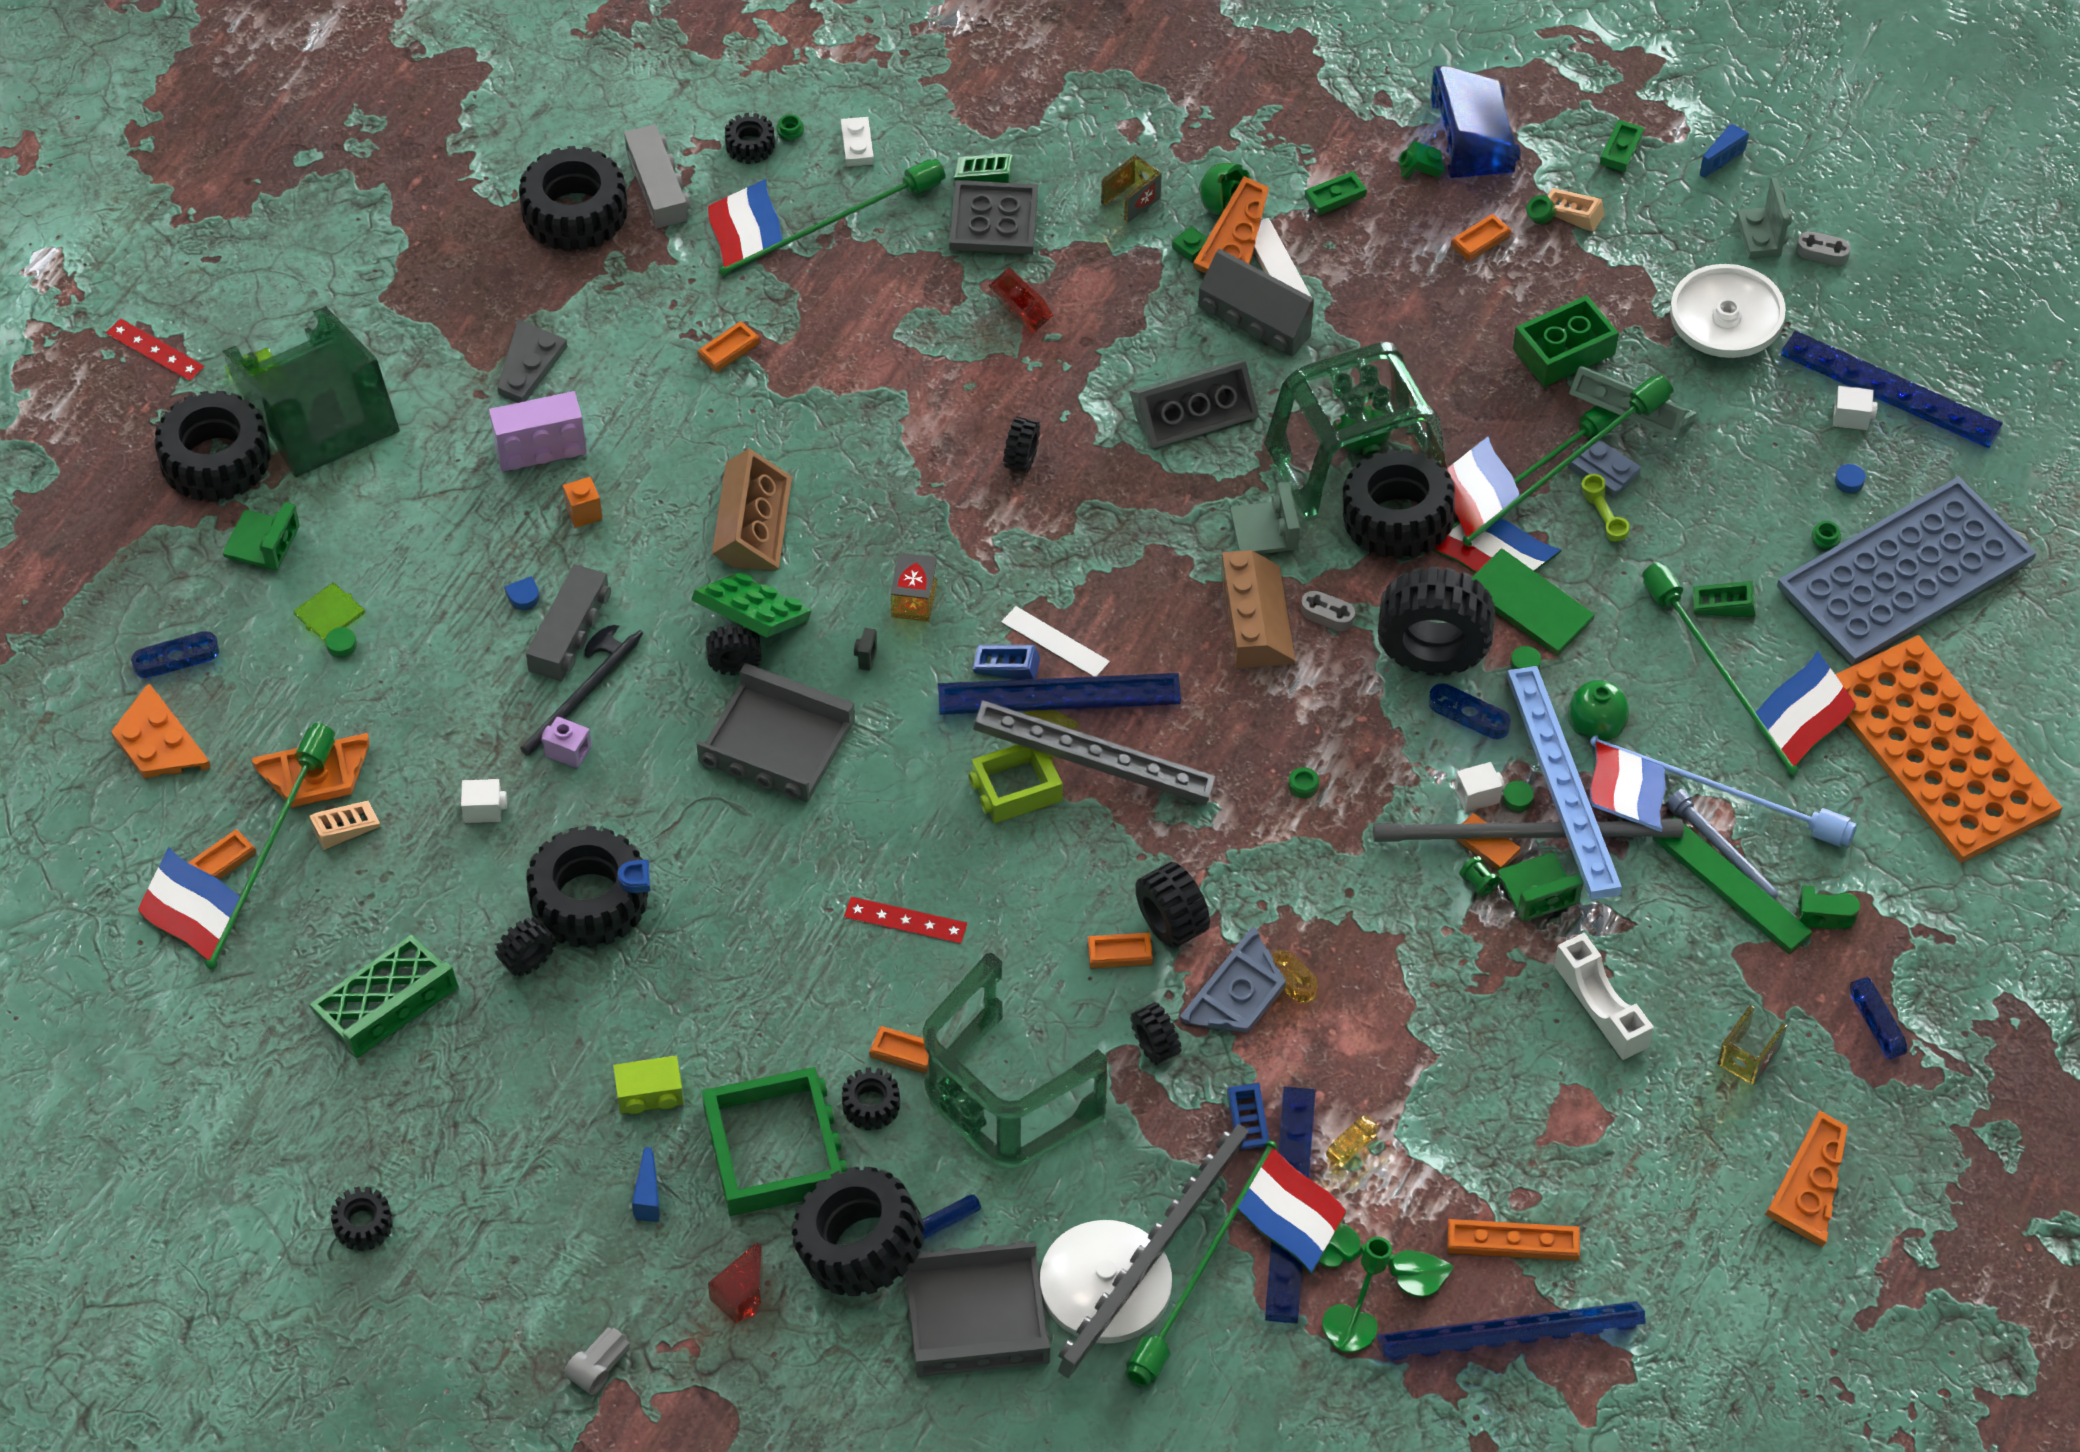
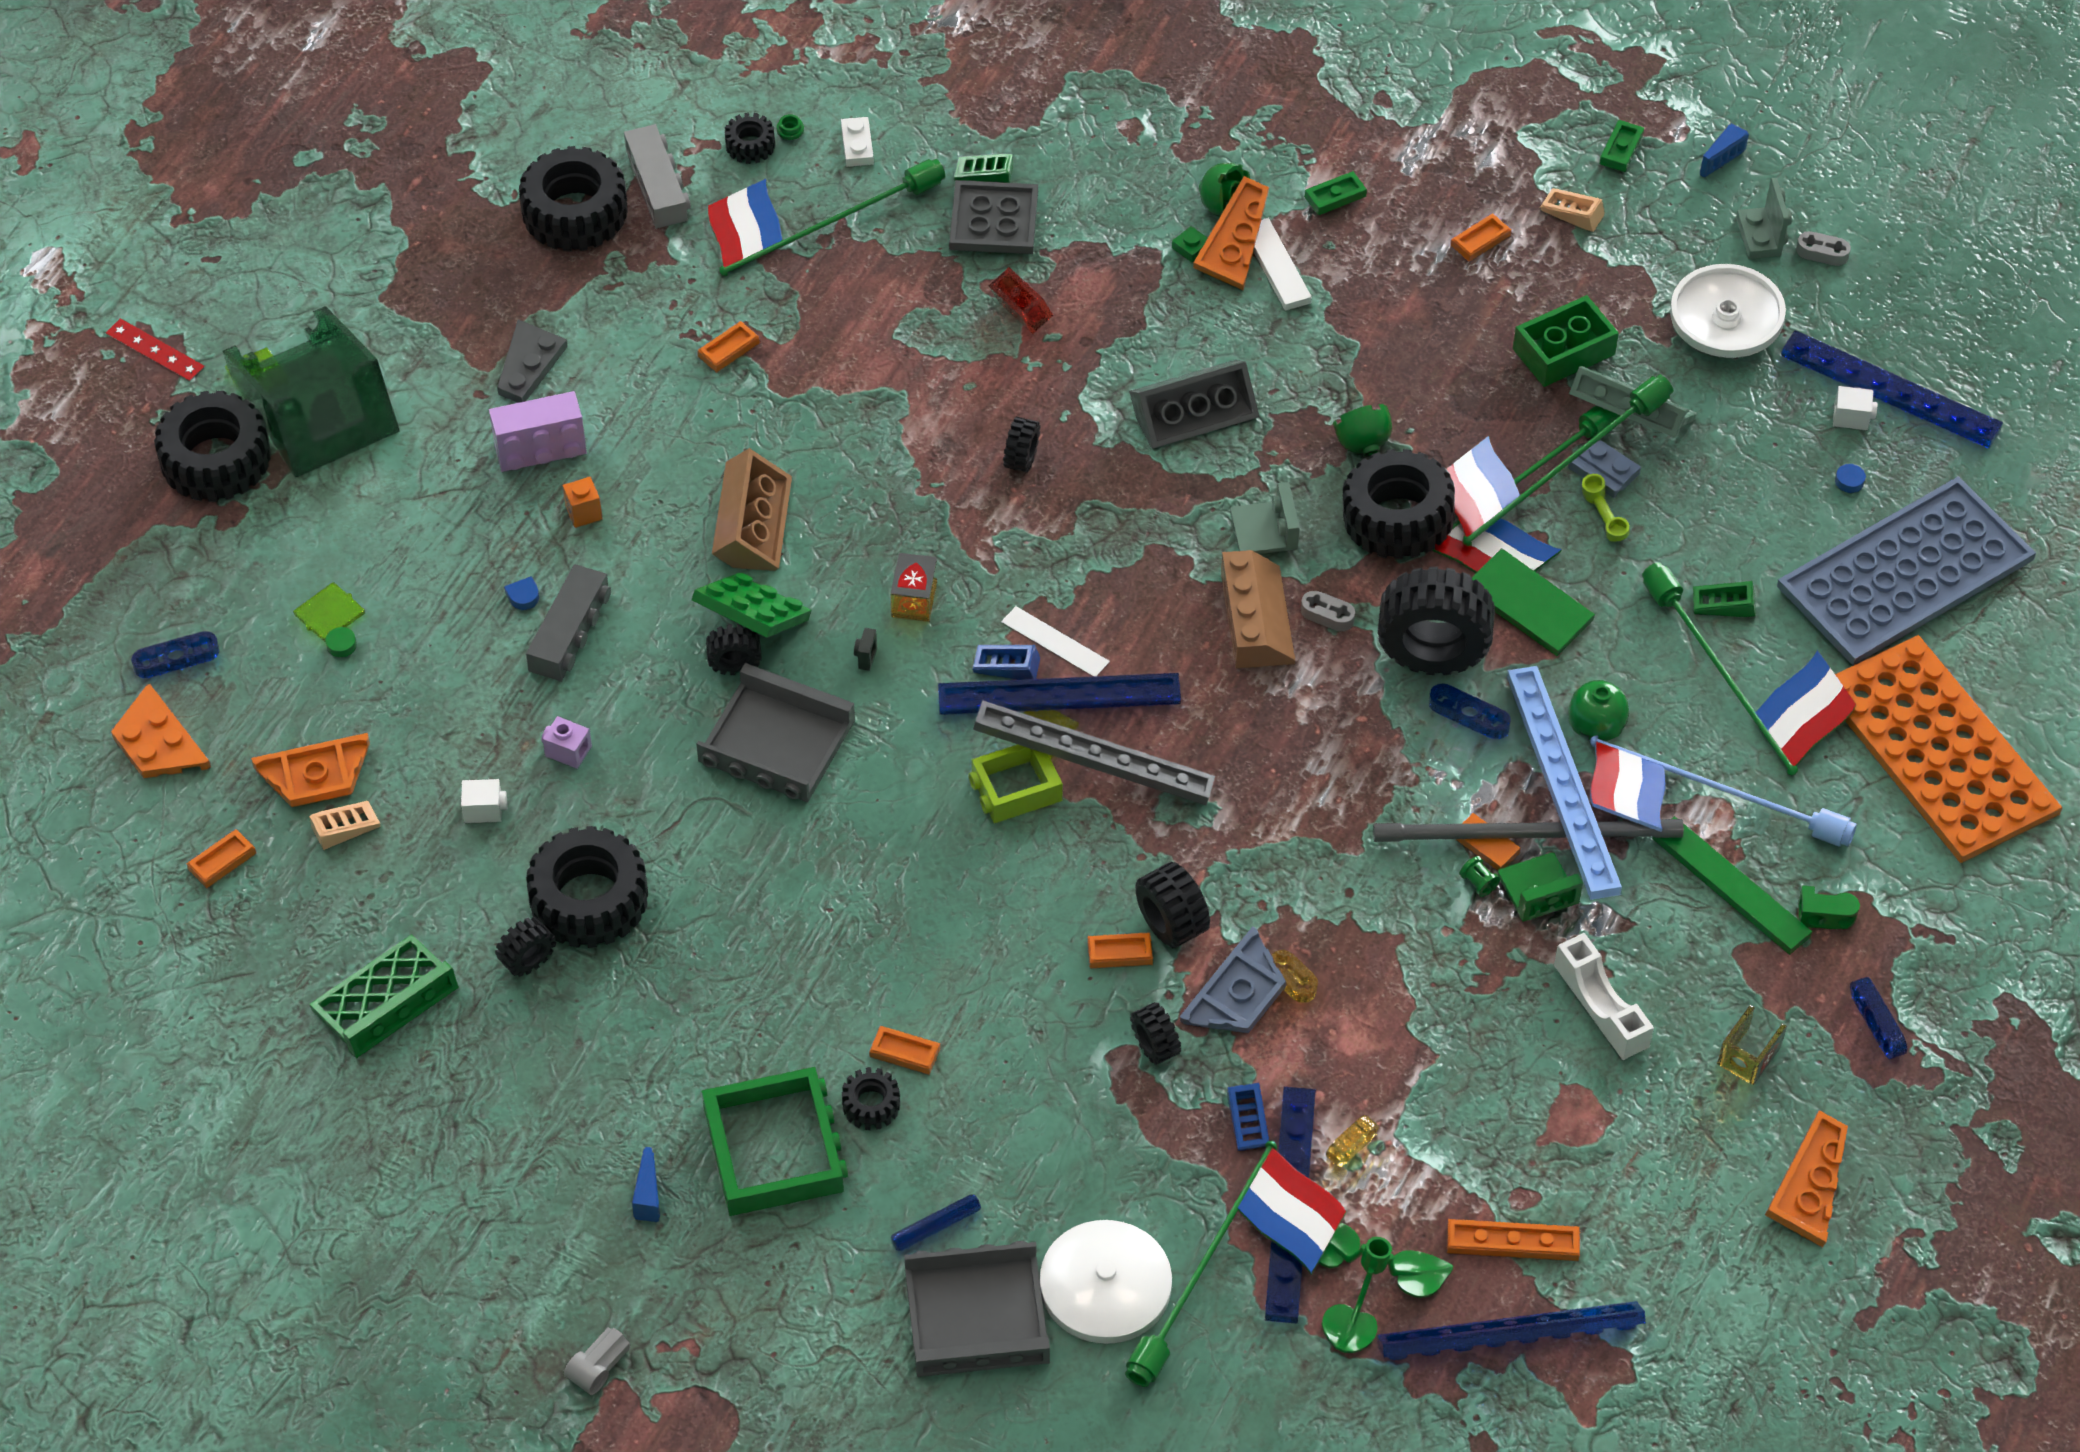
flag [138,723,335,969] -> none
green bracket [223,502,300,571] -> none
black tyre [331,1187,393,1251] -> none
black piece [520,625,643,756] -> none
lime brick [613,1055,684,1114] -> none
blue tile [617,859,650,893] -> none
clear red slope [708,1243,763,1324] -> none
black tyre [792,1166,924,1296] -> none
red sticker [844,897,968,943] -> none
clear green windscreen [923,953,1108,1168] -> none
dark grey plate [1057,1124,1249,1379] -> none
clear yellow piece [1101,154,1162,222] -> none
dark grey slope [1198,249,1314,357] -> none
clear green windscreen [1264,342,1447,517] -> none
green tile [1288,767,1319,798] -> none
green bracket [1399,141,1445,178] -> none
clear blue windscreen [1430,65,1521,178] -> none
white brick [1454,762,1505,813] -> none
green tile [1502,781,1534,812] -> none
green tile [1510,646,1541,670] -> none
green tile [1526,195,1556,224] -> none
sand blue piece [1666,789,1778,900] -> none
green plate [1811,521,1841,549] -> none

